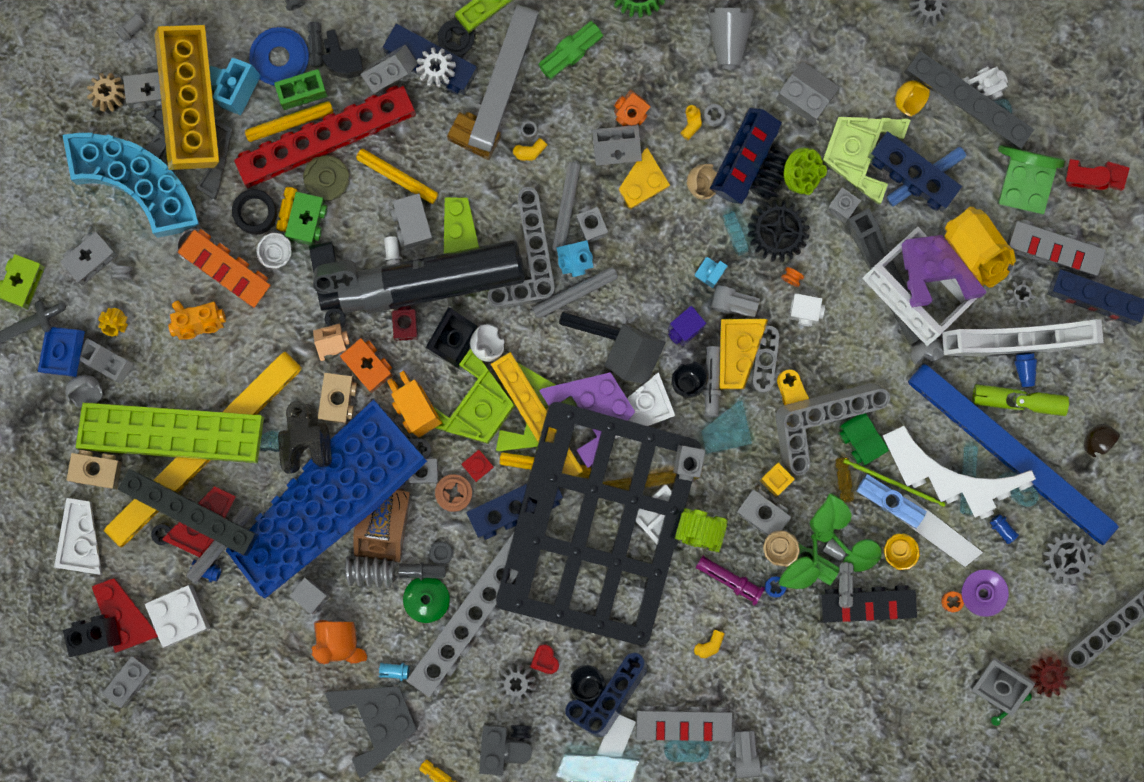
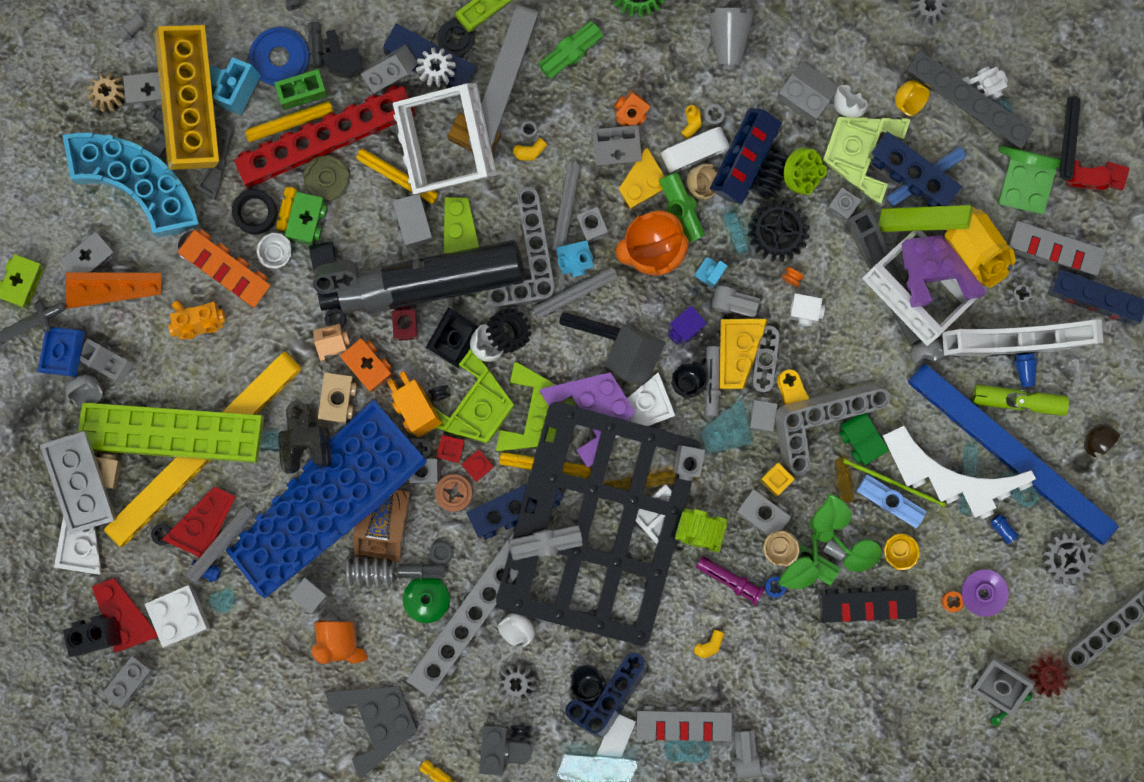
yellow gear [98,308,128,336] -> none
pearl dark grey brick [118,469,258,556] -> none
medium azure pin [379,663,409,681] -> none
white pin [383,236,402,265] -> none
yellow tile [491,352,584,477] -> none
red tile [530,644,559,674] -> none
light grey axle [839,562,854,608] -> none
white sticker [891,494,983,567] -> none
none -> light grey plate [40,430,116,534]
none -> orange wing [66,272,161,309]
none -> clear light blue piece [209,589,235,613]
none -> white window [393,83,497,194]
none -> black bush [428,385,451,402]
none -> red plate [436,435,465,463]
none -> black tyre [486,308,532,353]
none -> white hair [497,613,535,647]
none -> light grey piece [508,525,582,560]
none -> orange piece [615,210,689,276]
none -> bright green piece [659,172,705,243]
none -> white beam [660,127,730,174]
none -> light grey brick [748,397,778,433]
none -> white hair [833,85,868,118]
none -> lime tile [878,205,973,232]
none -> black axle [1059,96,1081,181]

